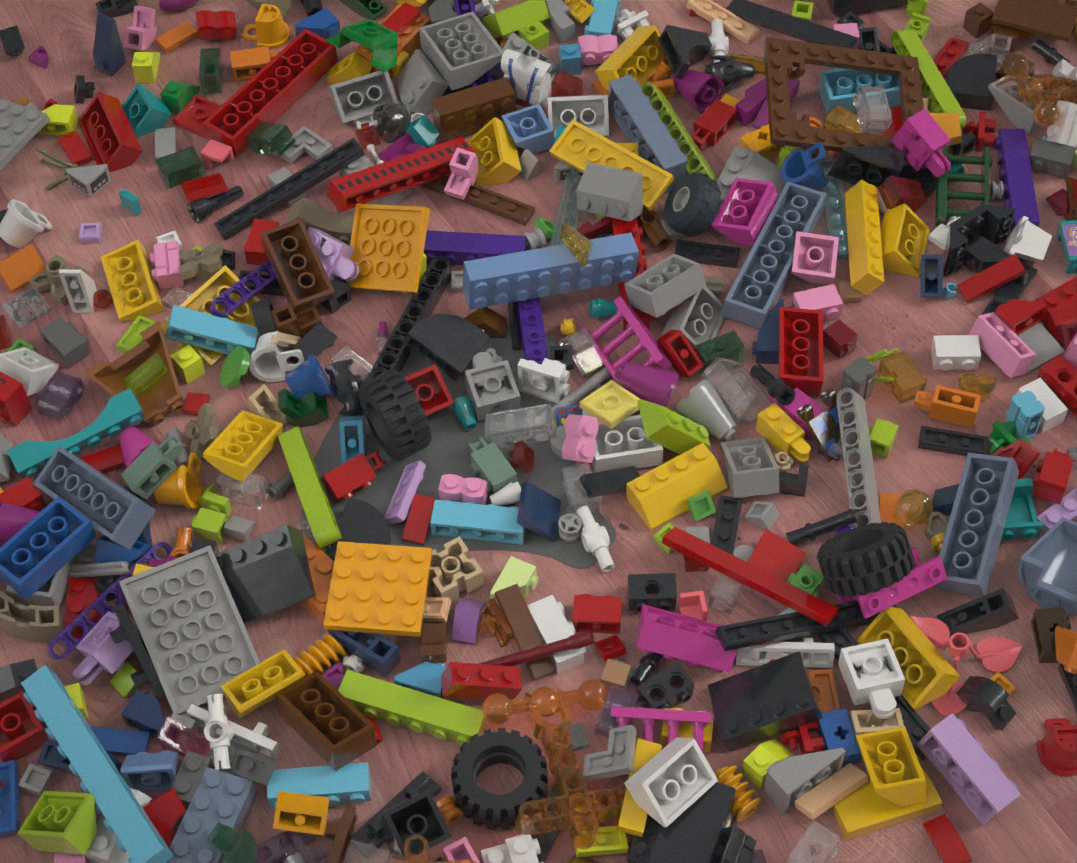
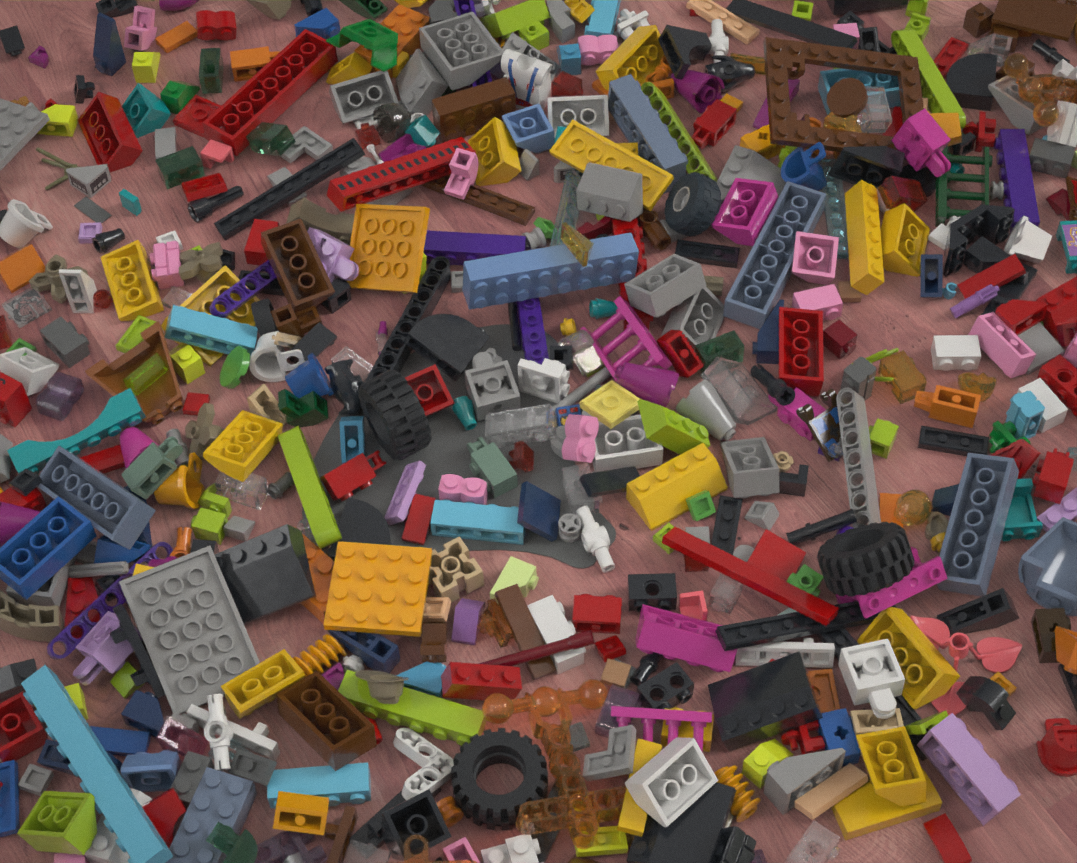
red tile [57,130,93,166] -> none
light orange container [242,3,291,49] -> none
red tile [382,2,421,37] -> none
reddish brown slope [464,307,507,338] -> none
white cone [489,481,521,506] -> none
magenta slope [735,78,767,127] -> none
yellow brick [756,403,811,463] -> none
none -> black tile [9,469,42,496]
none -> dark grey sticker [74,197,112,223]
none -> black cone [92,228,125,253]
none -> dark tan piece [355,670,409,704]
none -> white beam [393,728,454,800]
none -> reddish brown tile [827,78,868,118]
none -> lime tile [905,710,948,735]
none -> medium lavender piece [950,284,1000,319]

